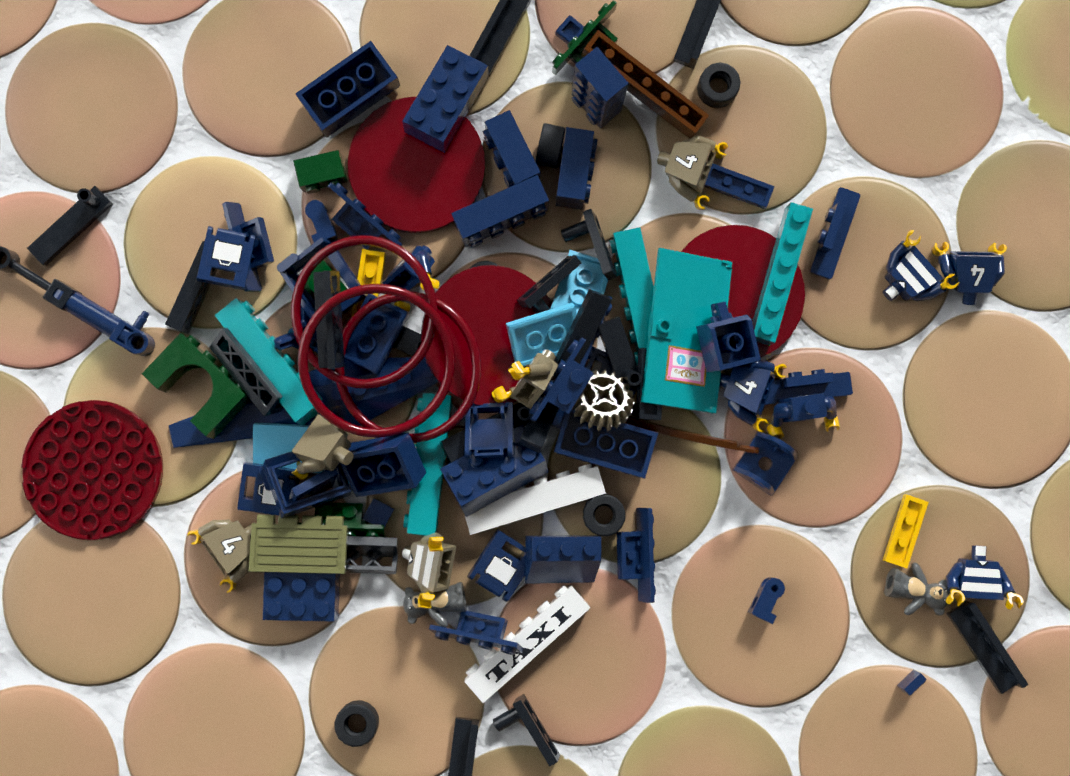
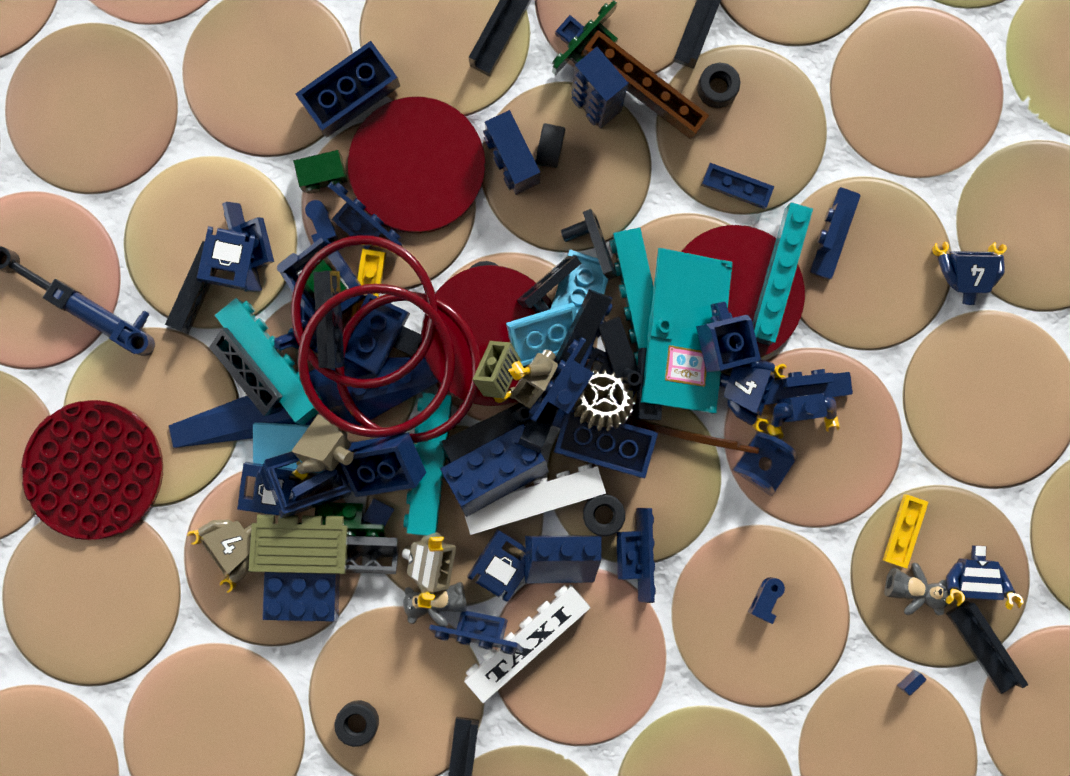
black piece [27,186,113,266] -> none
dark green arch [142,333,251,439] -> none
dark blue torso [382,246,439,312] -> none
dark blue brick [402,45,488,153] -> none
dark blue brick [451,175,549,248] -> none
dark blue container [465,402,514,459] -> none
black piece [493,694,560,767] -> none
dark blue brick [556,127,598,210] -> none
dark tan torso [657,136,728,210] -> none
dark blue torso [882,230,960,301] -> none
none -> olive brick [472,341,521,399]

